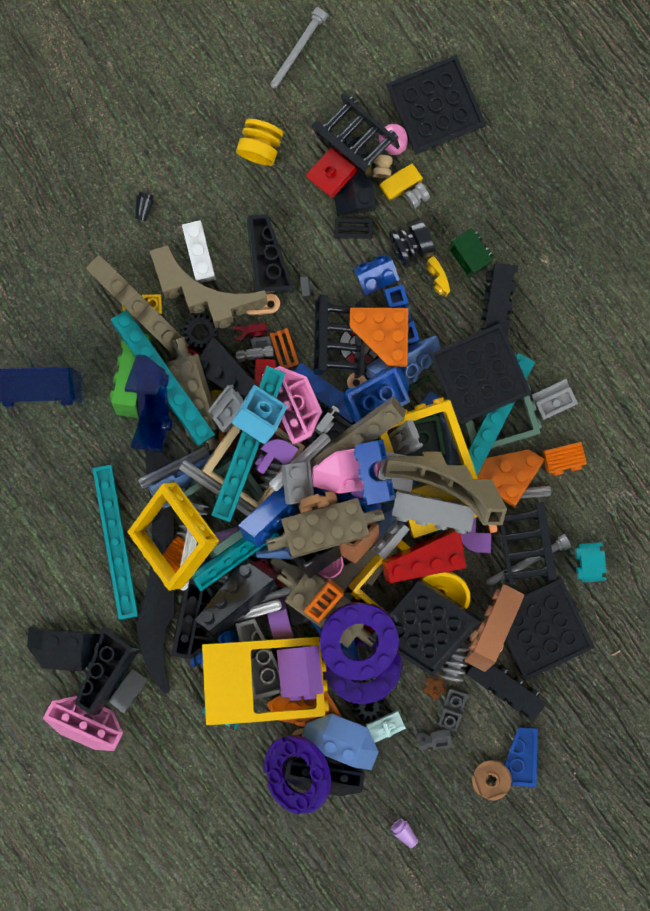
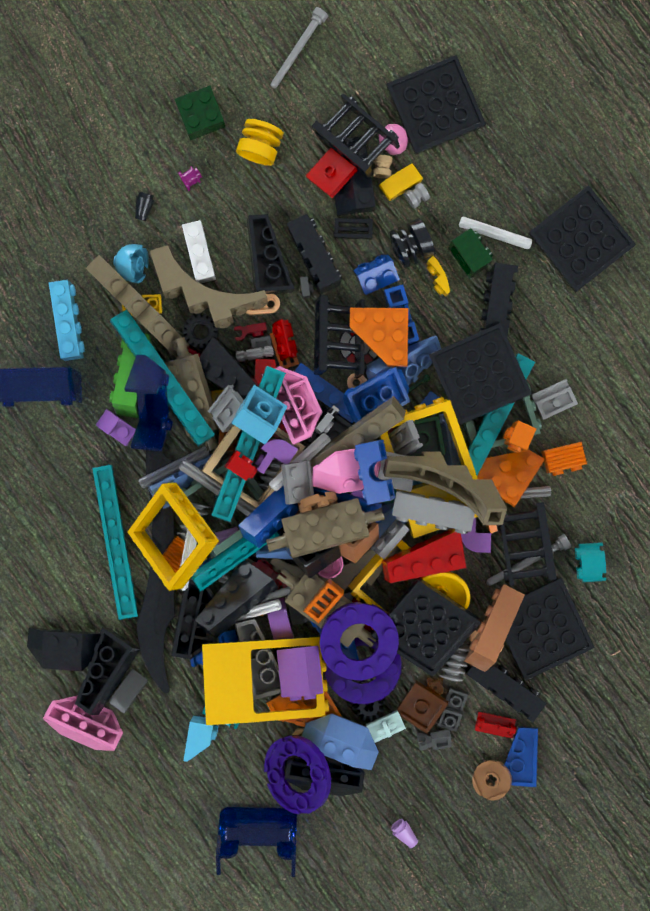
none -> medium azure brick [49,280,85,361]
none -> medium lavender brick [96,409,138,446]
none -> medium azure cylinder [113,244,149,283]
none -> dark green brick [175,85,225,141]
none -> magenta brick [178,166,202,191]
none -> medium azure slope [183,715,219,762]
none -> clear blue windscreen [216,807,297,877]
none -> red brick [225,450,258,481]
none -> red hinge [272,319,298,361]
none -> black wedge [286,214,342,295]
none -> reddish brown plate [395,680,449,734]
none -> white axle [459,216,532,249]
none -> red hinge [475,711,516,738]
none -> orange brick [503,420,537,453]
none -> black plate [528,185,636,293]

